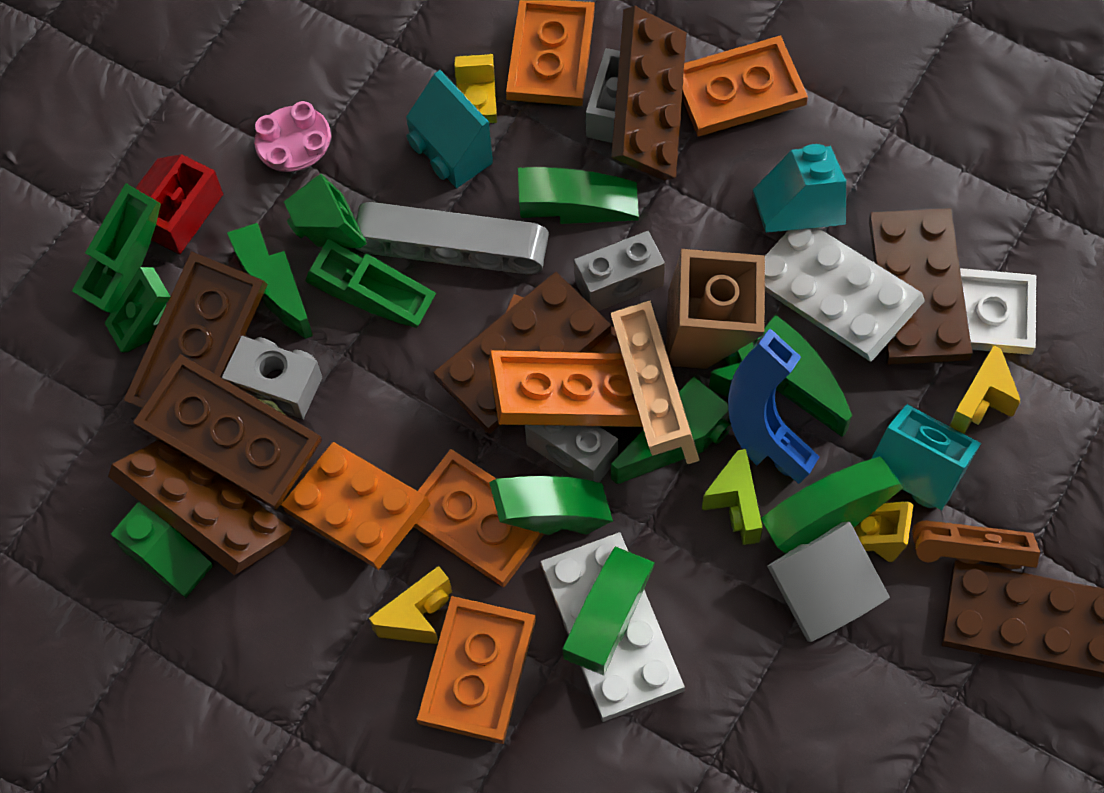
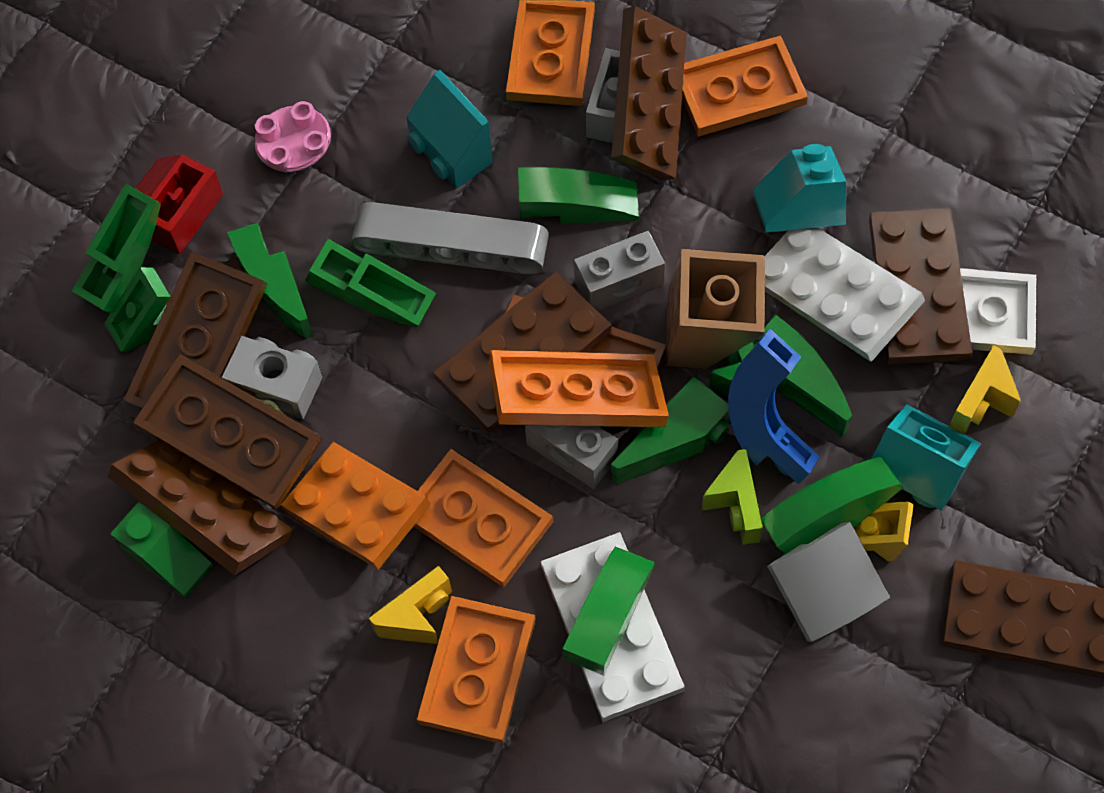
green slope [284,173,367,248] -> none
yellow slope [454,54,497,123] -> none
green slope [489,476,613,535] -> none
light nougat fence [611,301,700,464] -> none
dark orange plate [912,520,1040,569] -> none

